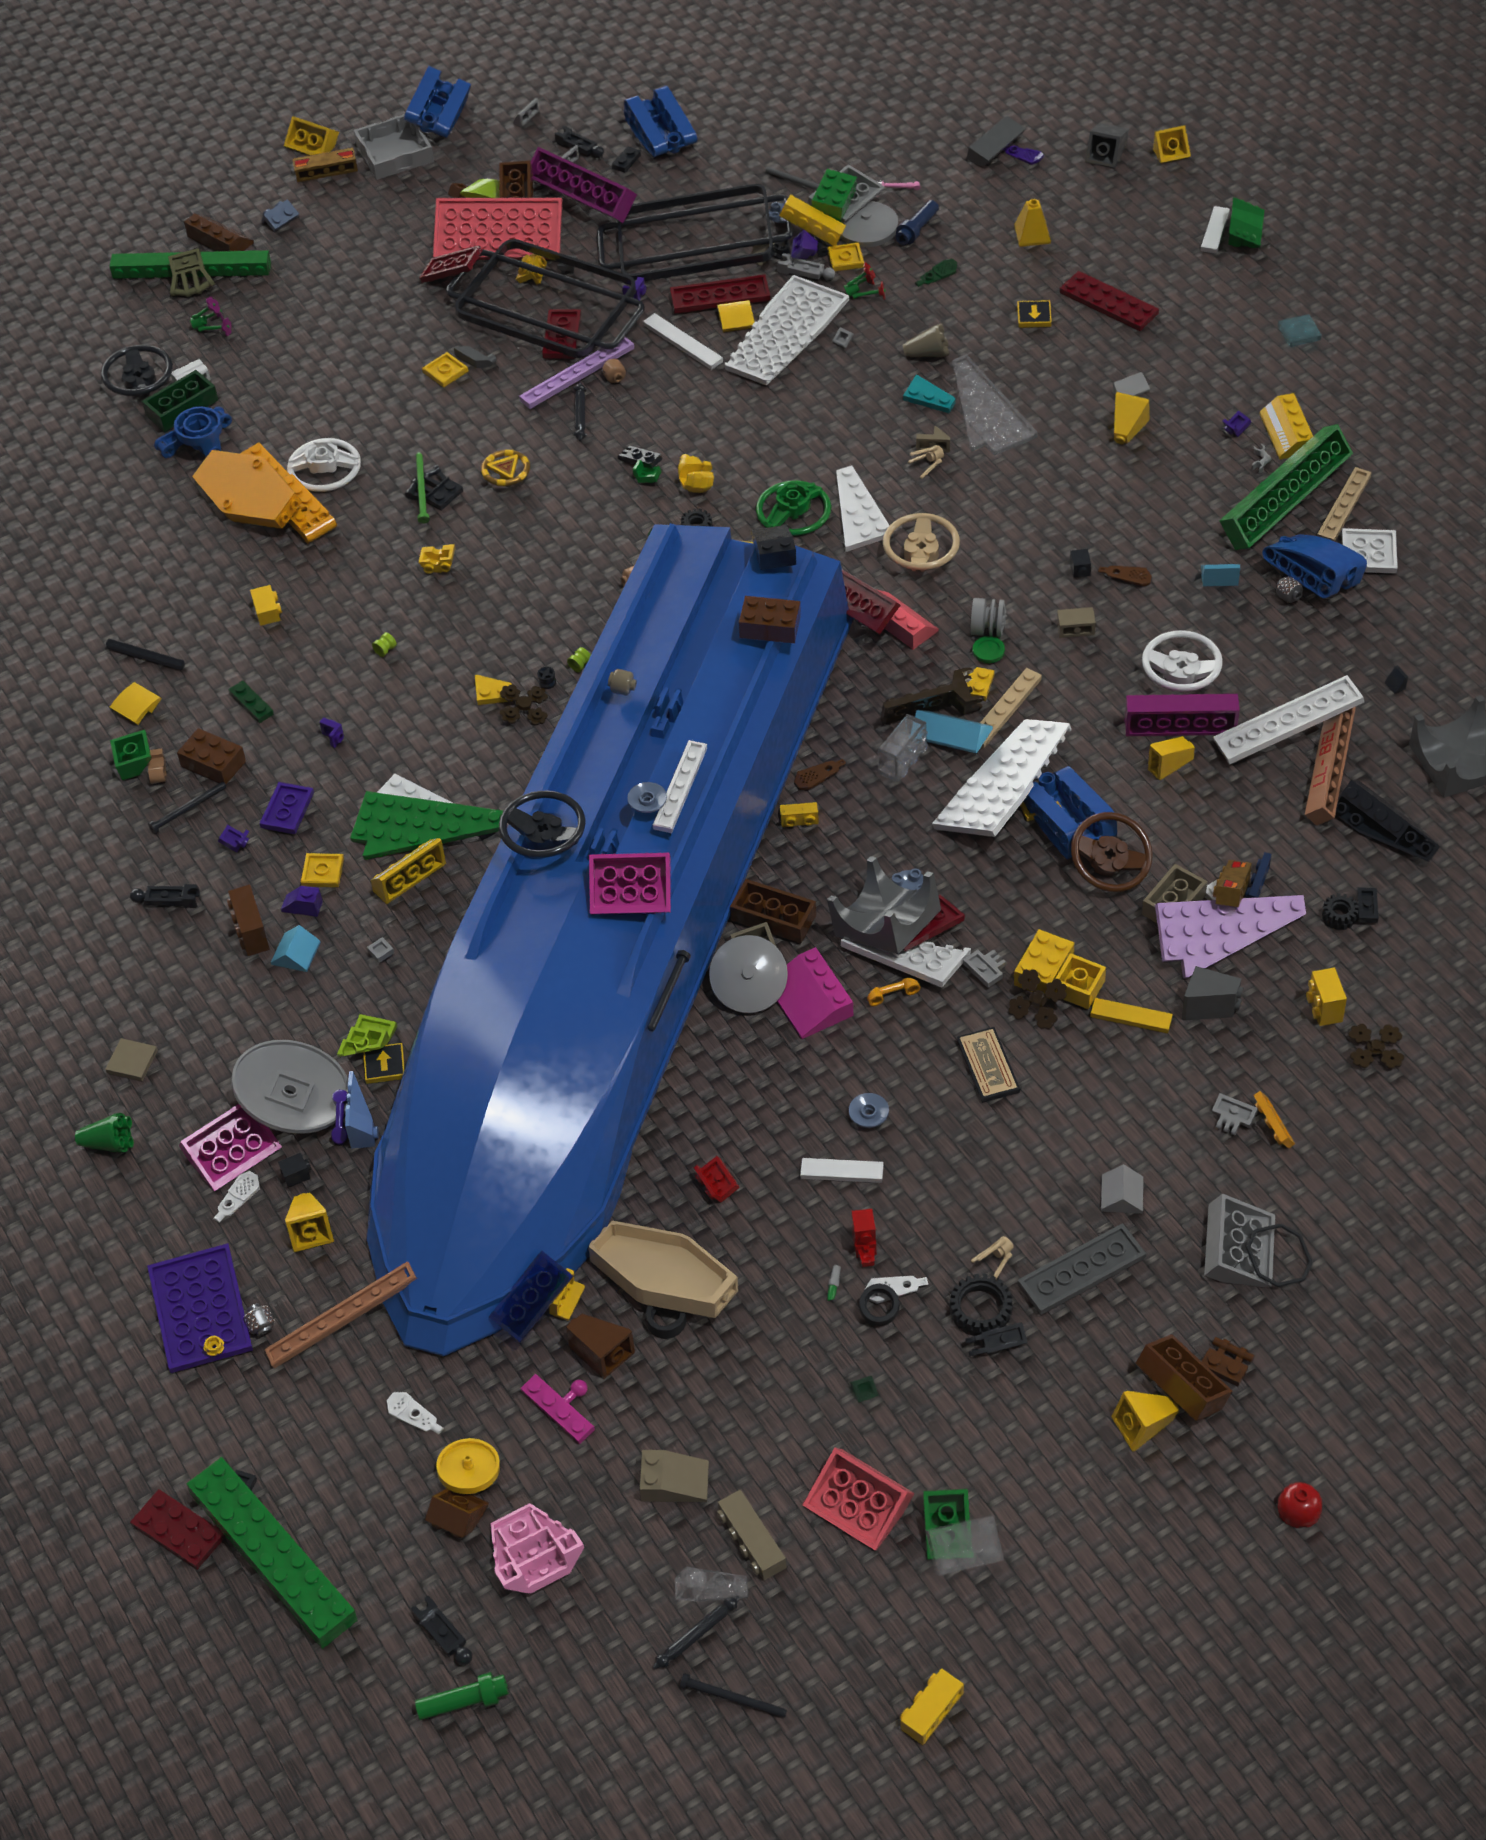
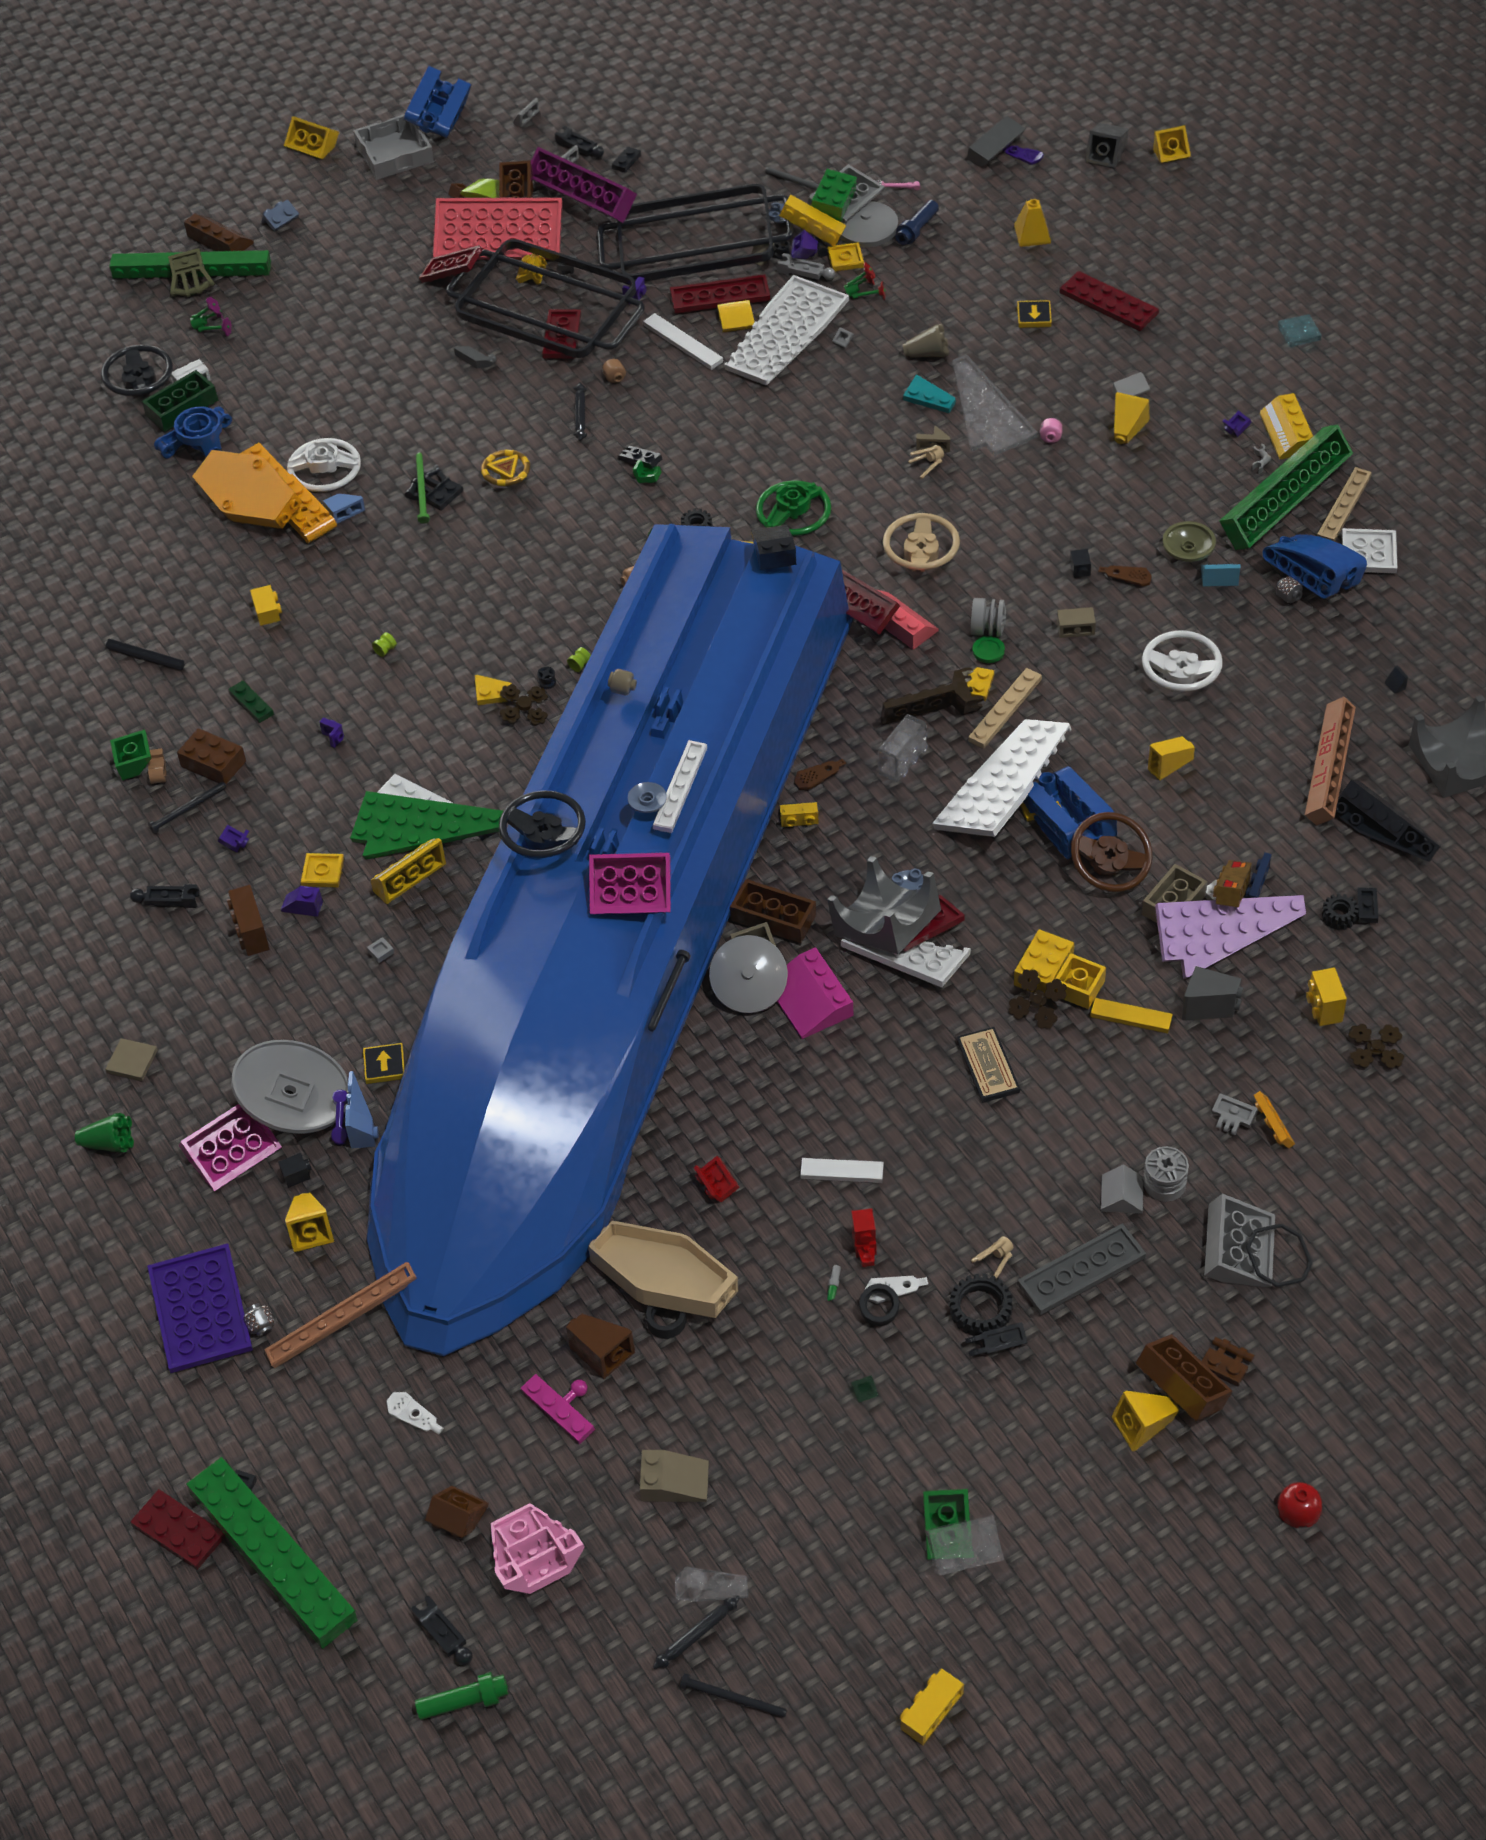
yellow slope [110,682,162,725] -> none
yellow plate [204,1336,224,1356] -> none
white piece [213,1171,260,1223] -> none
dark purple plate [259,782,314,834] -> none
medium azure slope [271,925,321,972] -> none
pearl gold brick [292,148,358,182] -> none
lime slope [337,1014,397,1057] -> none
yellow cylinder [418,544,455,574] -> none
yellow tile [422,352,469,388] -> none
yellow piece [436,1438,500,1494] -> none
clear blue slope [489,1250,573,1343] -> none
lavender plate [519,337,634,409] -> none
yellow bracket [547,1268,585,1321] -> none
blue panel [624,86,698,157] -> none
yellow piece [678,454,714,493] -> none
dark tan brick [717,1489,787,1581] -> none
reddish brown brick [739,596,801,643] -> none
coral slope [803,1447,915,1551] -> none
white wing [836,465,893,552] -> none
sand blue dish [849,1093,889,1128] -> none
light orange bar [867,978,921,1006] -> none
medium azure slope [911,710,993,754] -> none
dark green piece [915,258,957,287] -> none
light grey hinge [963,950,1007,988] -> none
magenta brick [1125,694,1240,736] -> none
white tile [1201,206,1230,254] -> none
white plate [1213,675,1364,764] -> none
green slope [1228,197,1265,248] -> none
none -> medium blue slope [323,494,365,524]
none -> bright pink head [1040,418,1062,443]
none -> light grey wheel [1143,1146,1189,1202]
none -> olive dish [1163,521,1216,562]

